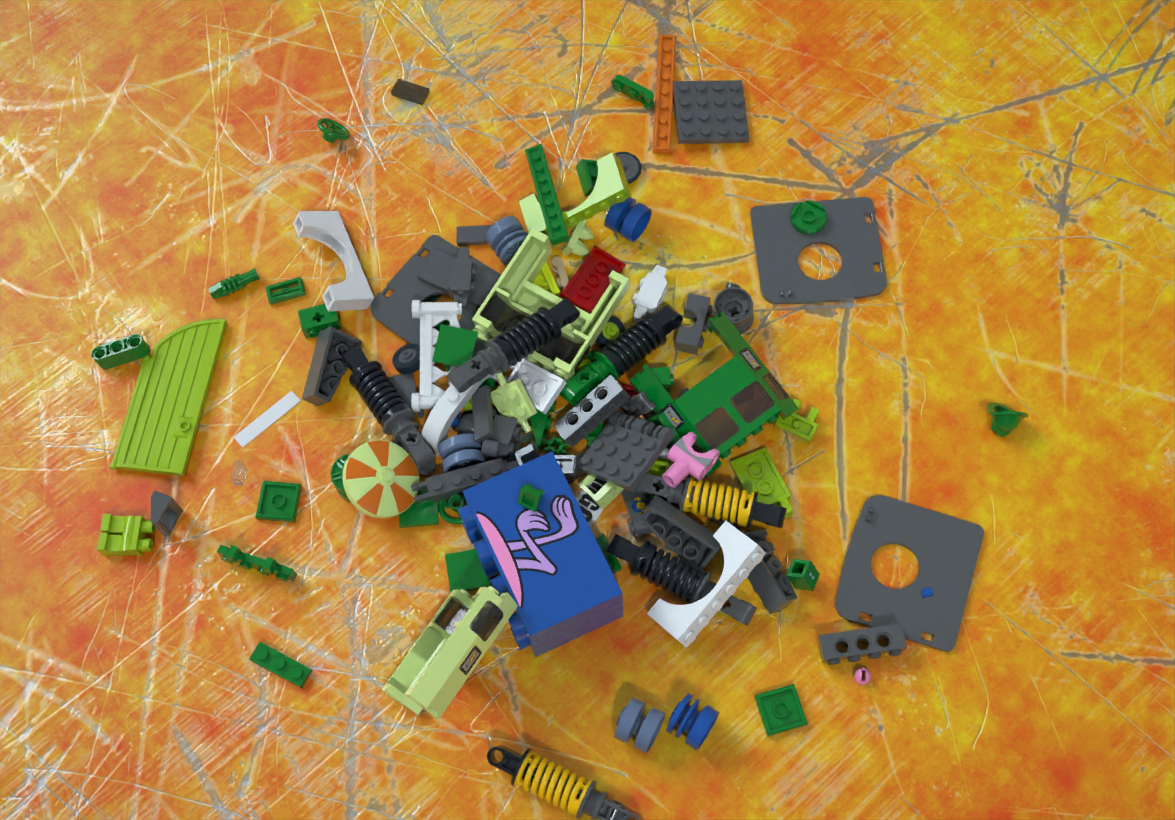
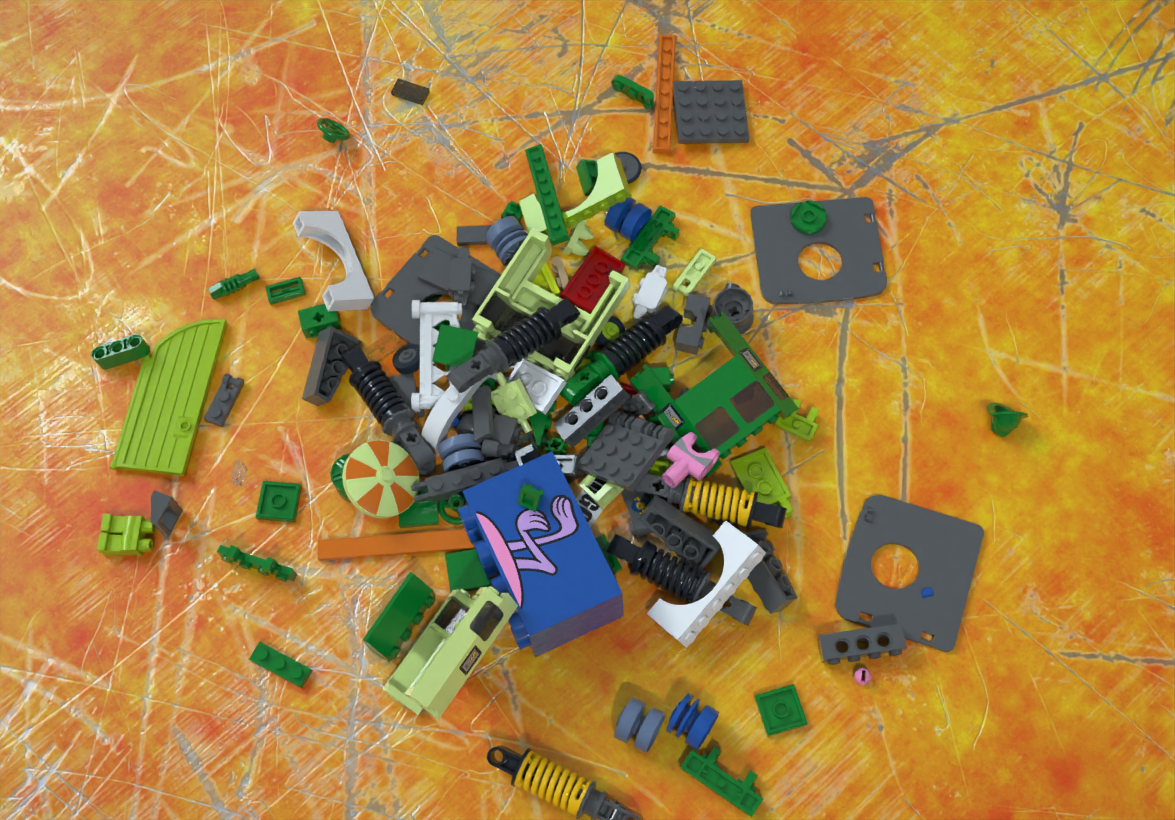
white sticker [234,391,301,447] -> none
green brick [786,559,820,591] -> none
none -> dark grey plate [204,373,244,427]
none -> orange tile [318,529,475,561]
none -> clear yellow hinge [362,330,404,362]
none -> green slope [363,572,435,662]
none -> green tile [501,201,523,222]
none -> green hinge [621,205,680,271]
none -> yellowish green plate [672,248,716,297]
none -> green hinge [680,746,763,818]

